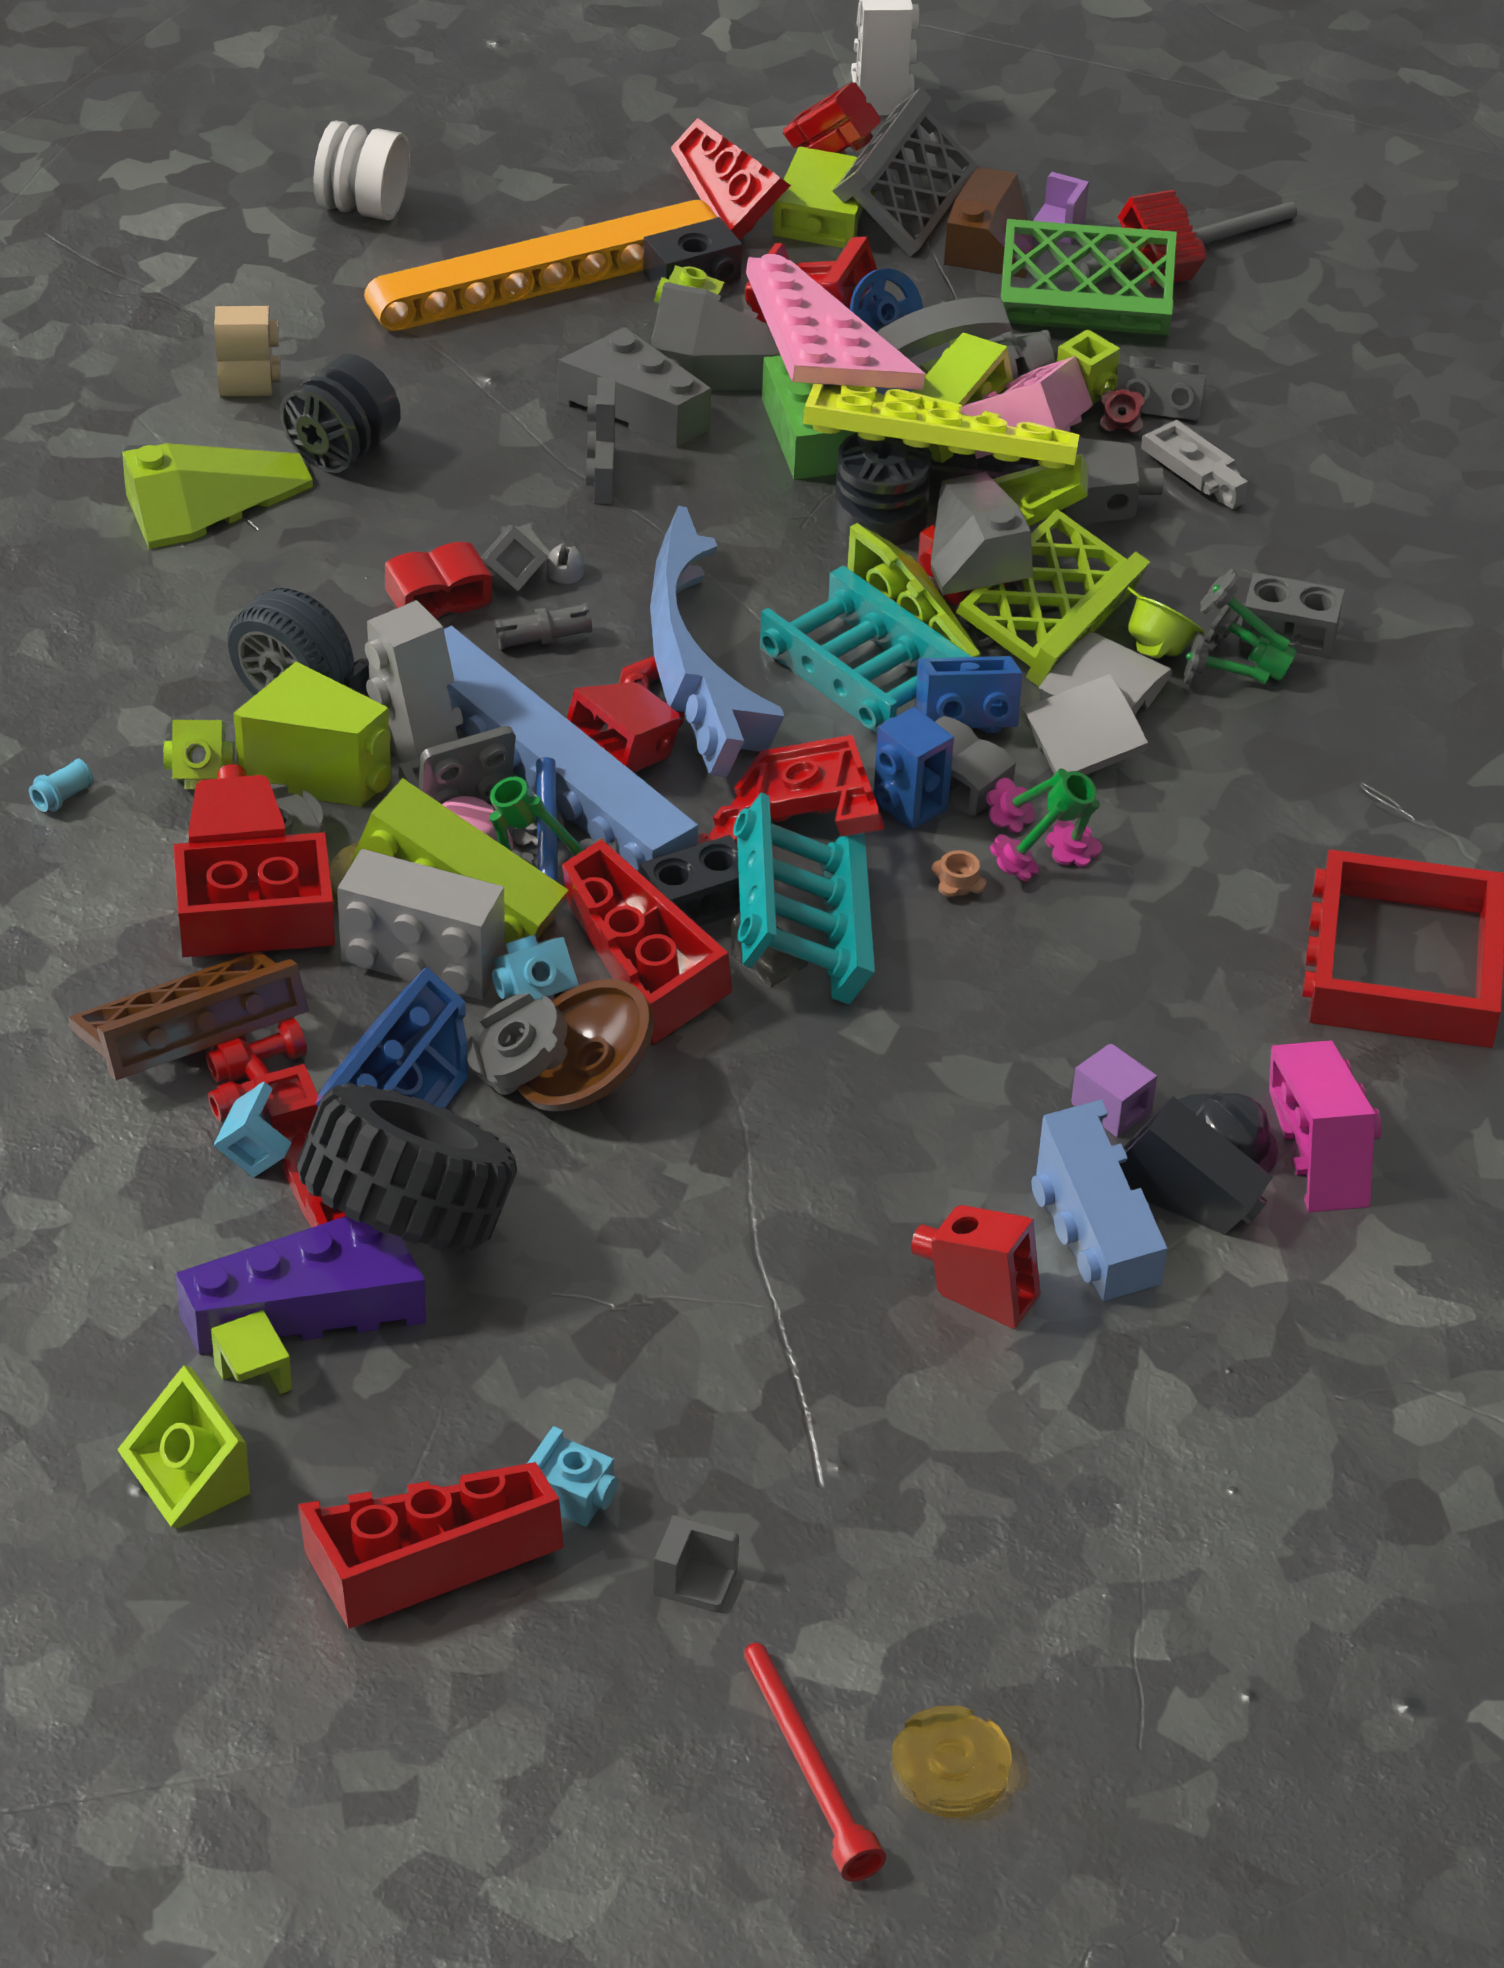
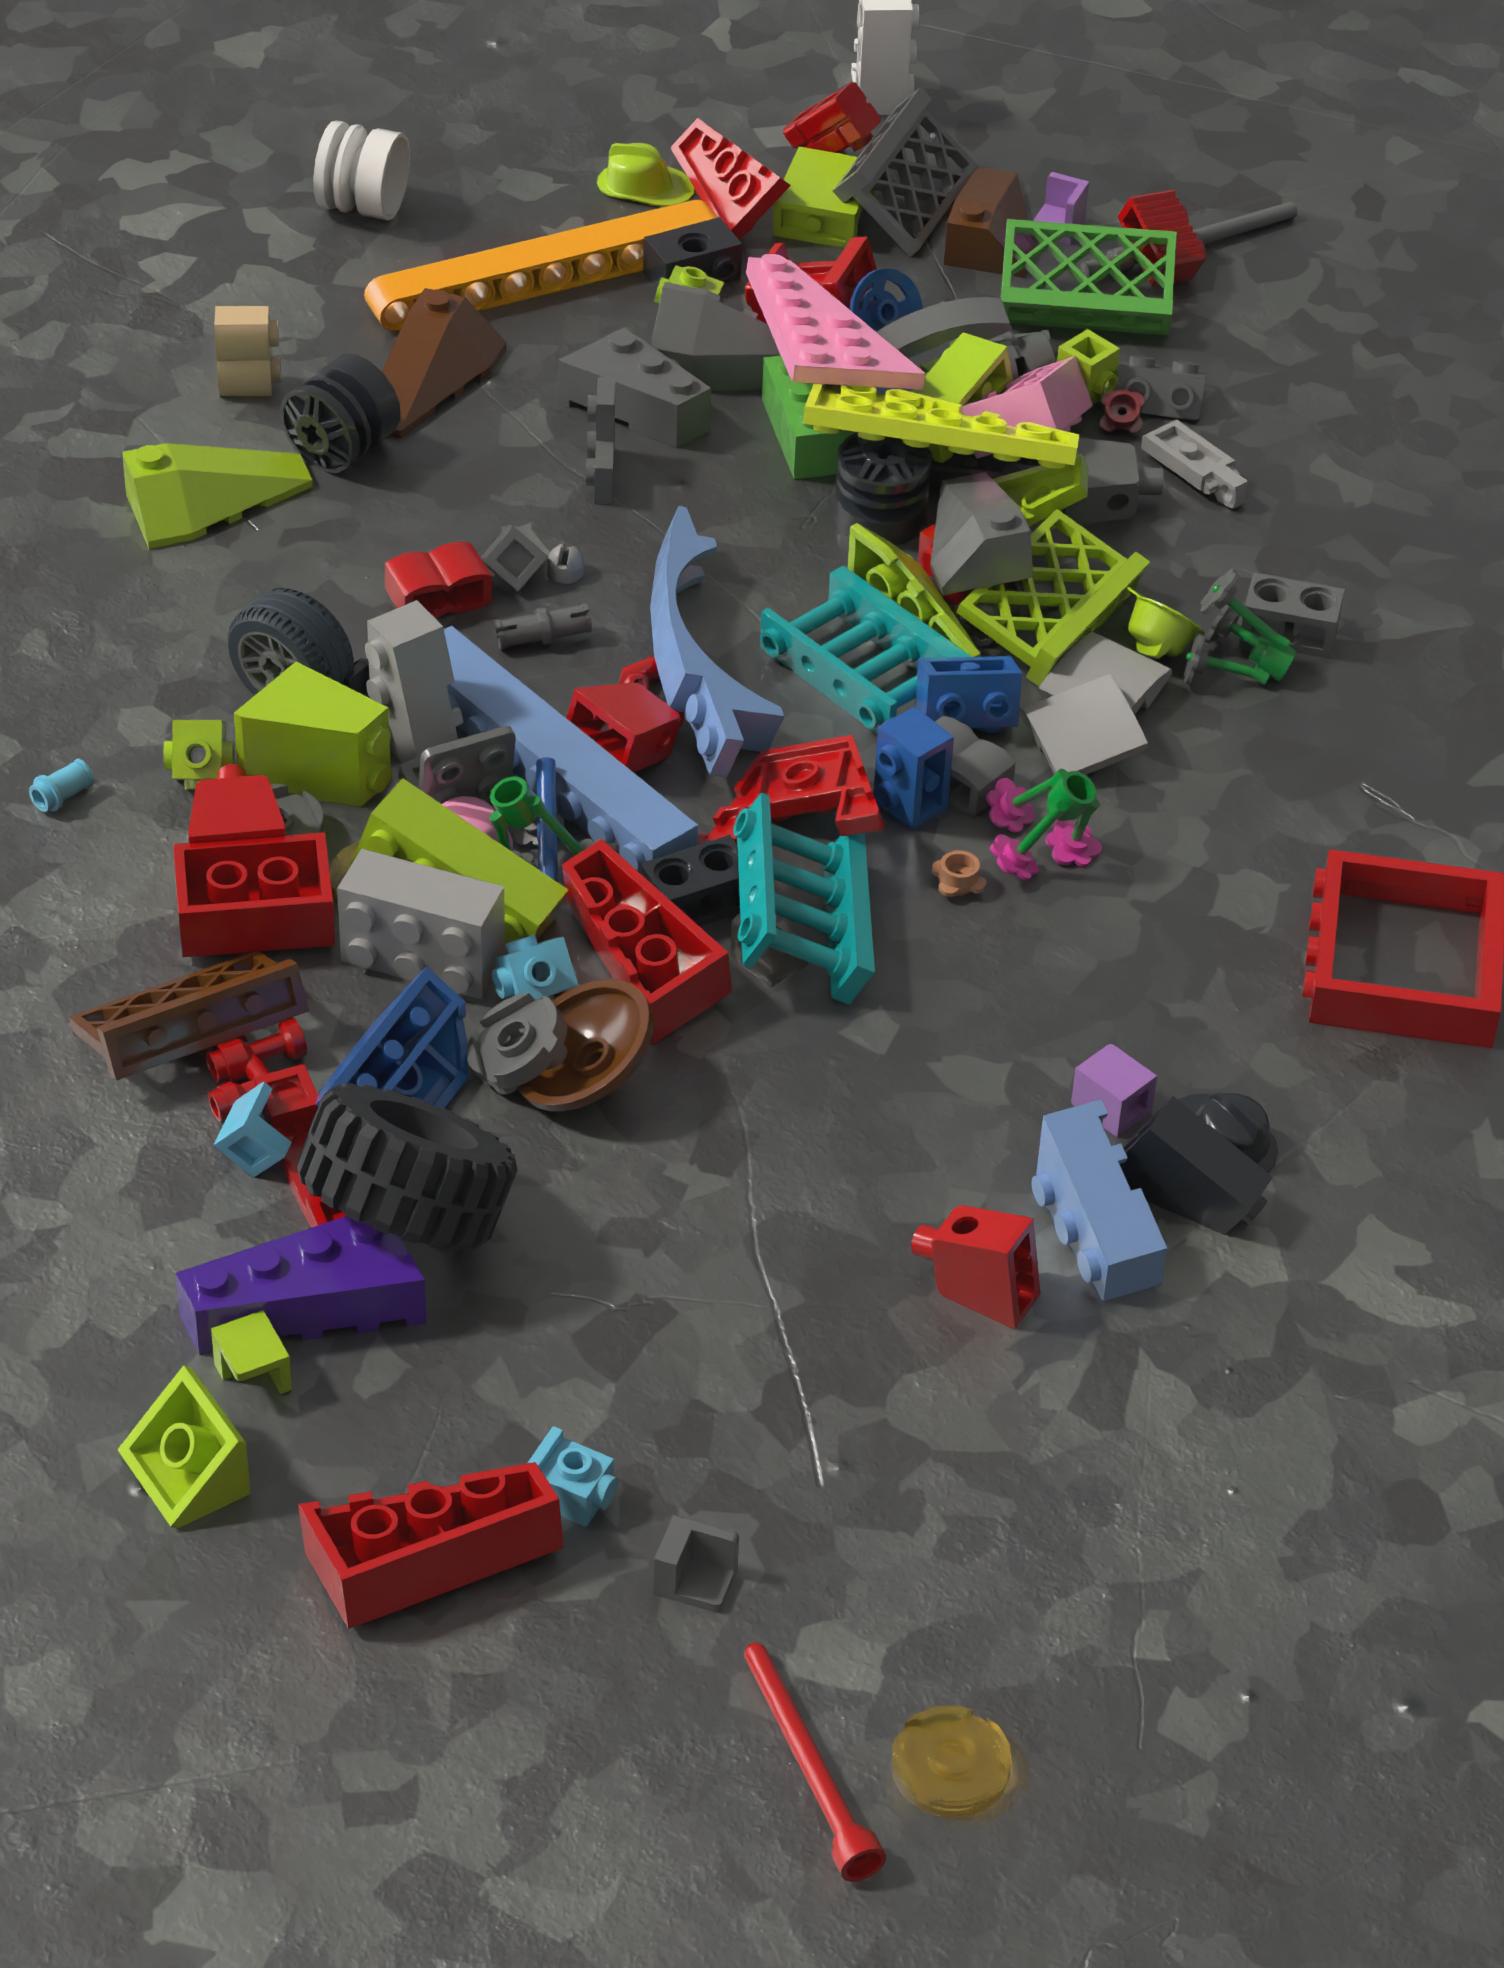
dark pink wedge [1269,1040,1382,1213] -> none
none -> reddish brown wedge [382,288,506,438]
none -> lime piece [597,143,694,207]

